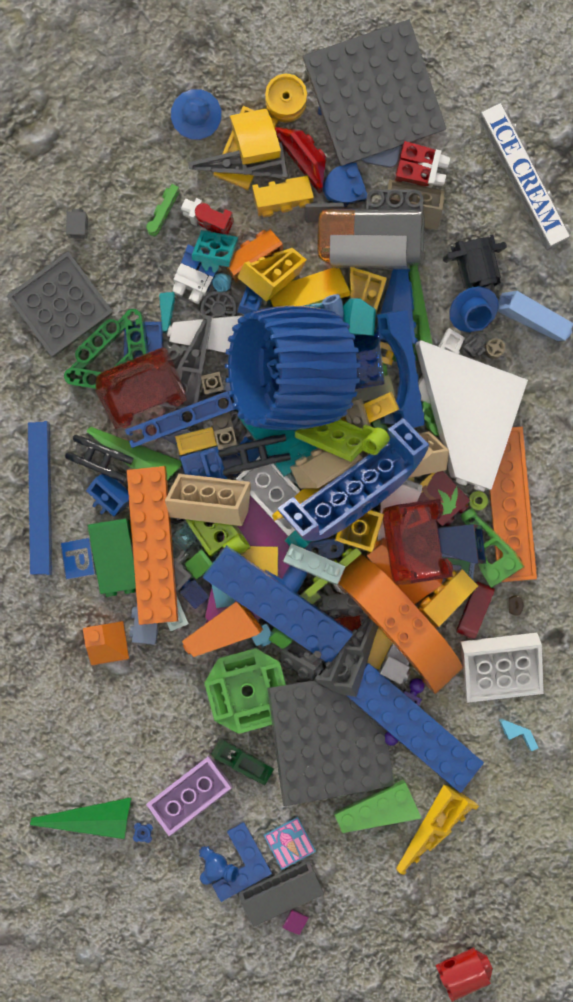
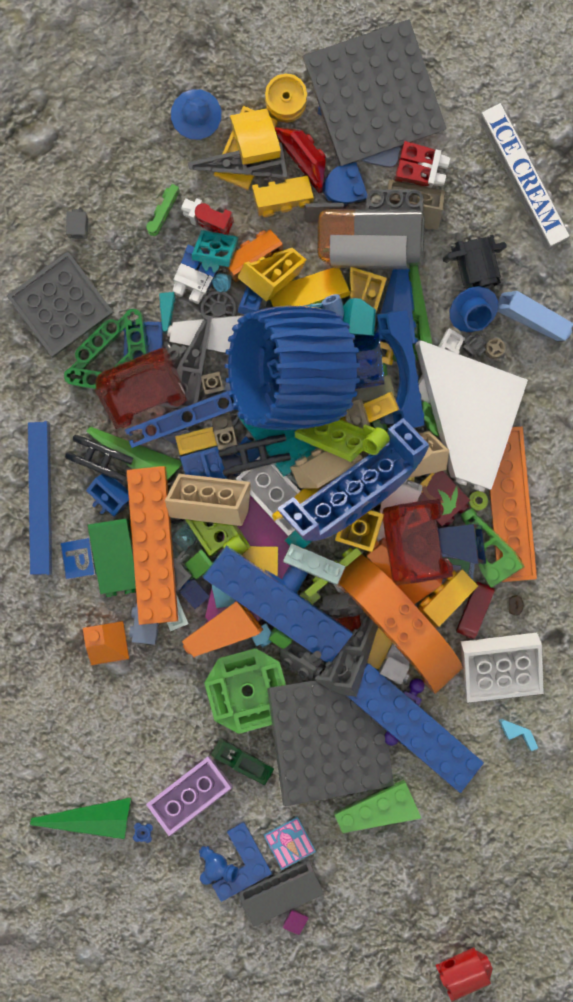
blue plate [306,539,344,559] -> none
yellow wedge [396,785,479,875] -> none

